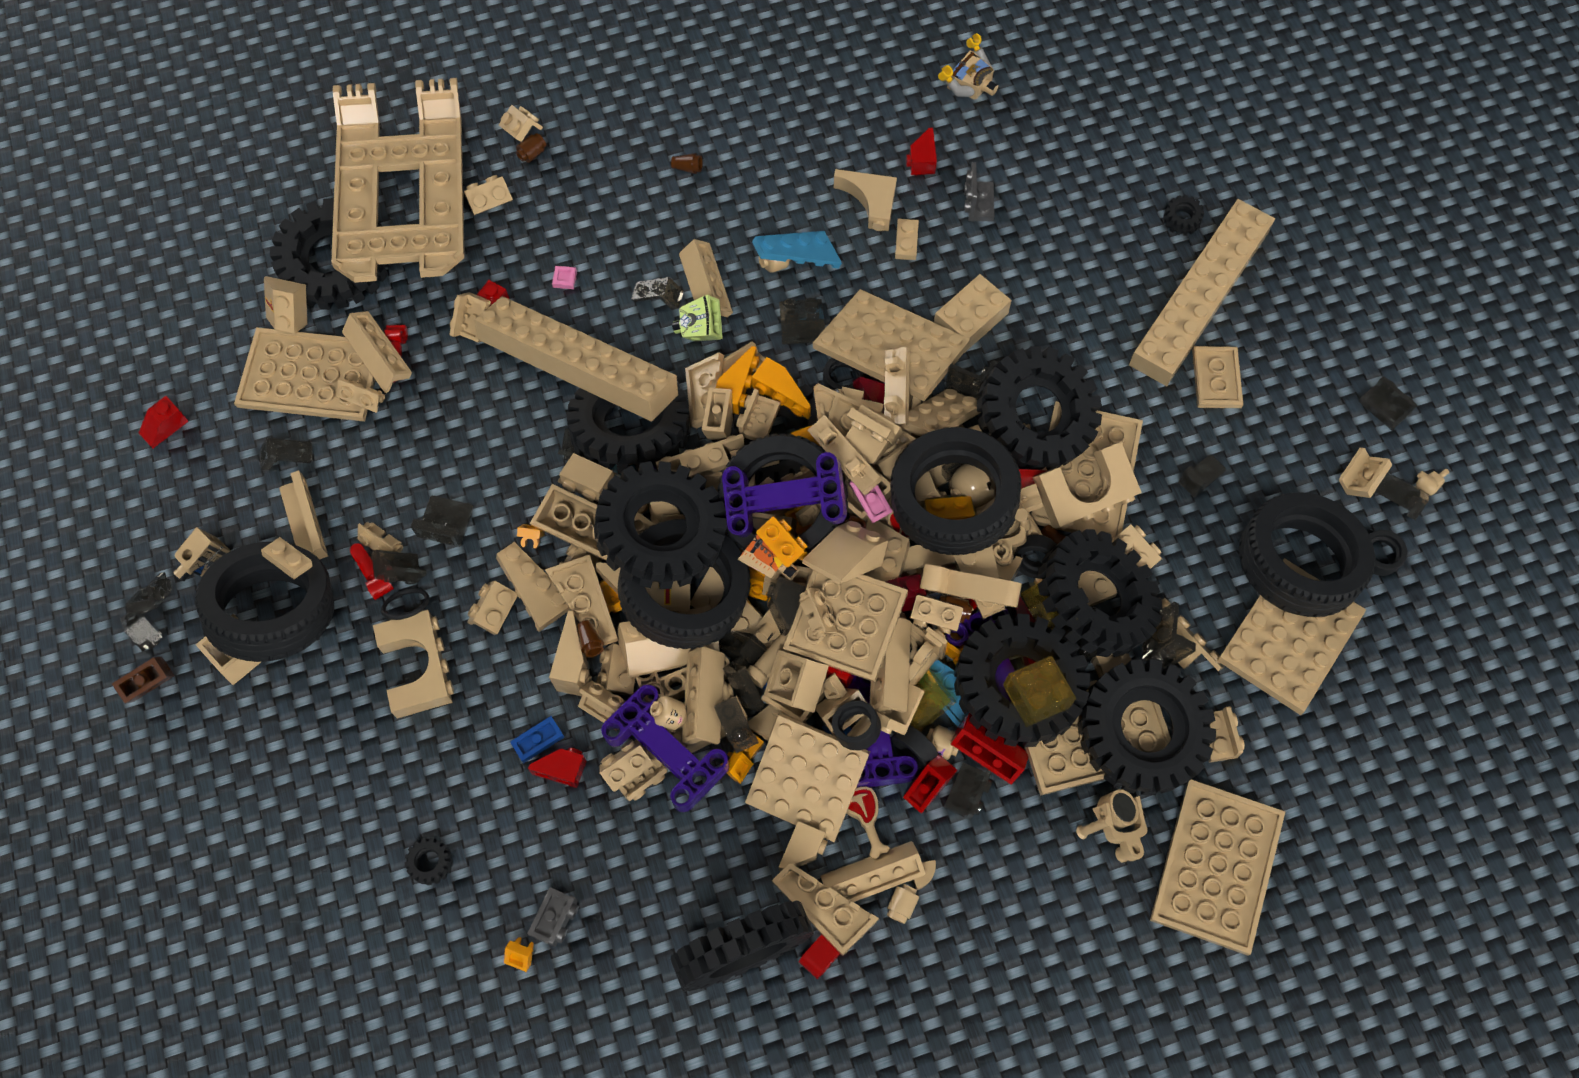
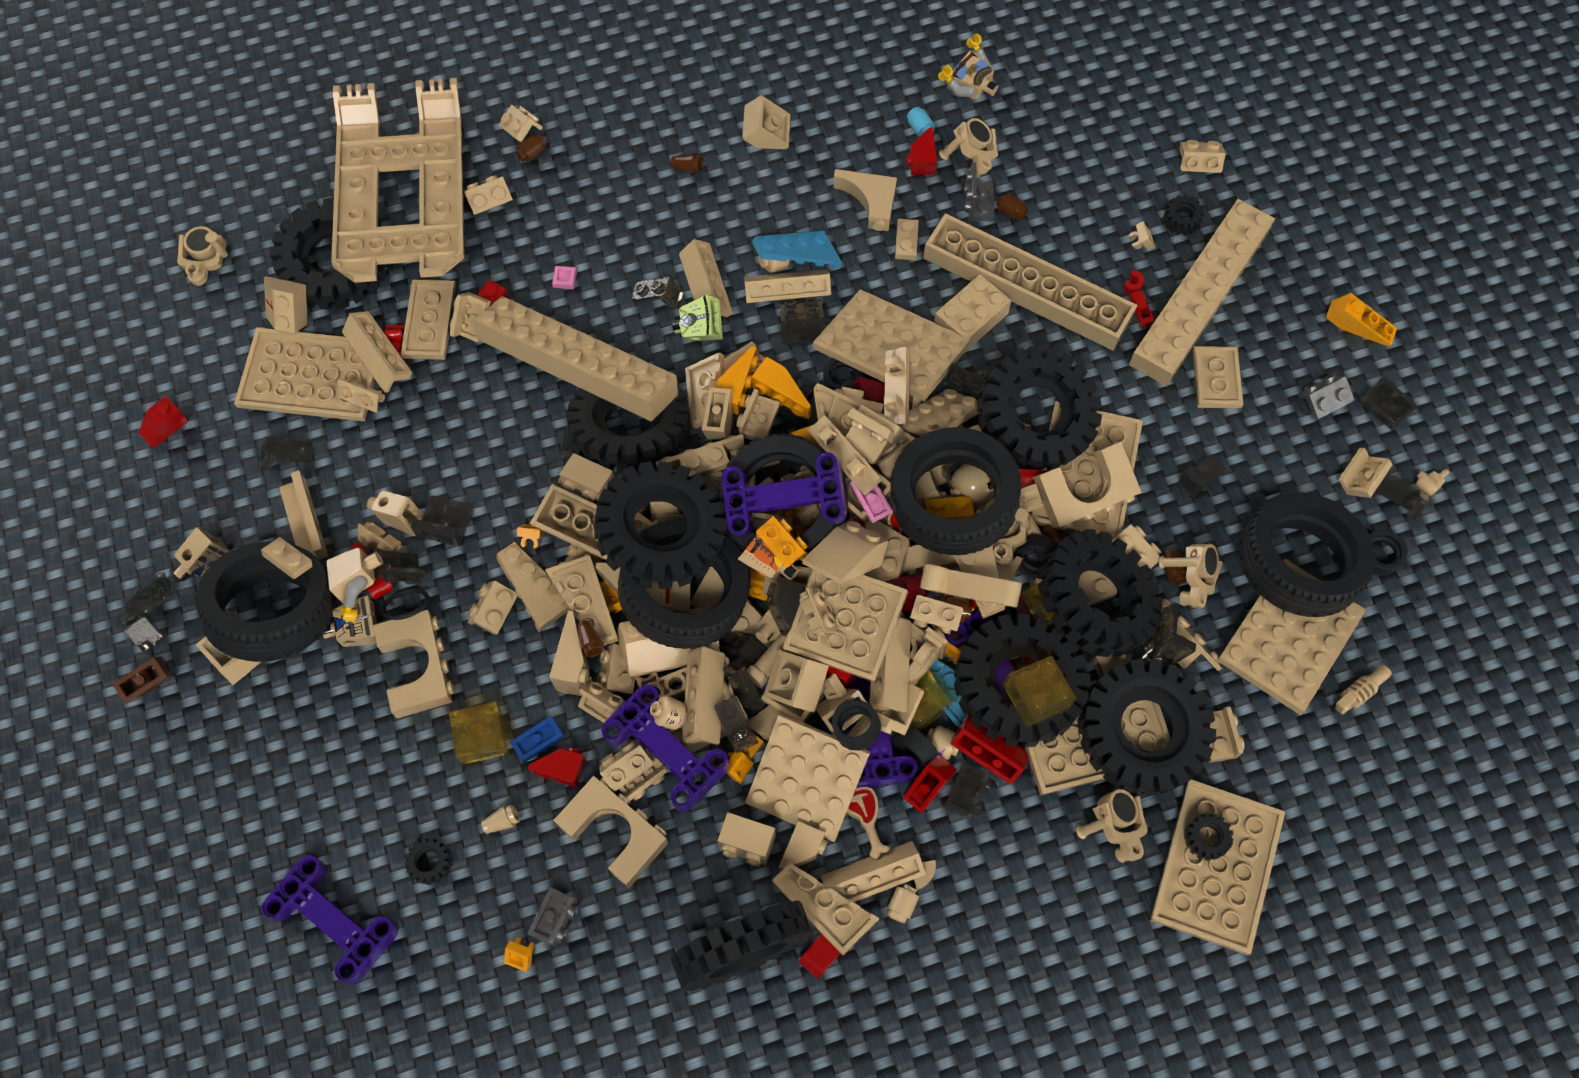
none -> tan piece [177,226,228,286]
none -> dark purple beam [261,855,398,984]
none -> tan torso [323,595,377,647]
none -> tan torso [326,548,383,622]
none -> tan torso [367,491,426,536]
none -> tan plate [401,280,456,360]
none -> clear yellow brick [449,701,510,765]
none -> tan cone [481,804,520,834]
none -> tan arch [553,776,668,888]
none -> tan brick [718,812,776,867]
none -> tan slope [742,95,790,149]
none -> tan panel [744,269,831,303]
none -> medium azure brick [907,107,935,137]
none -> tan brick [923,213,1137,351]
none -> tan piece [939,118,998,178]
none -> reddish brown brick [996,192,1029,221]
none -> red piece [1122,271,1155,329]
none -> tan tile [1129,221,1156,250]
none -> tan piece [1159,544,1223,608]
none -> reddish brown brick [1161,549,1187,585]
none -> tan bracket [1179,140,1226,173]
none -> black tyre [1184,813,1234,861]
none -> flat silver bracket [1298,374,1354,419]
none -> light orange slope [1326,293,1397,346]
none -> tan hinge [1335,665,1392,715]

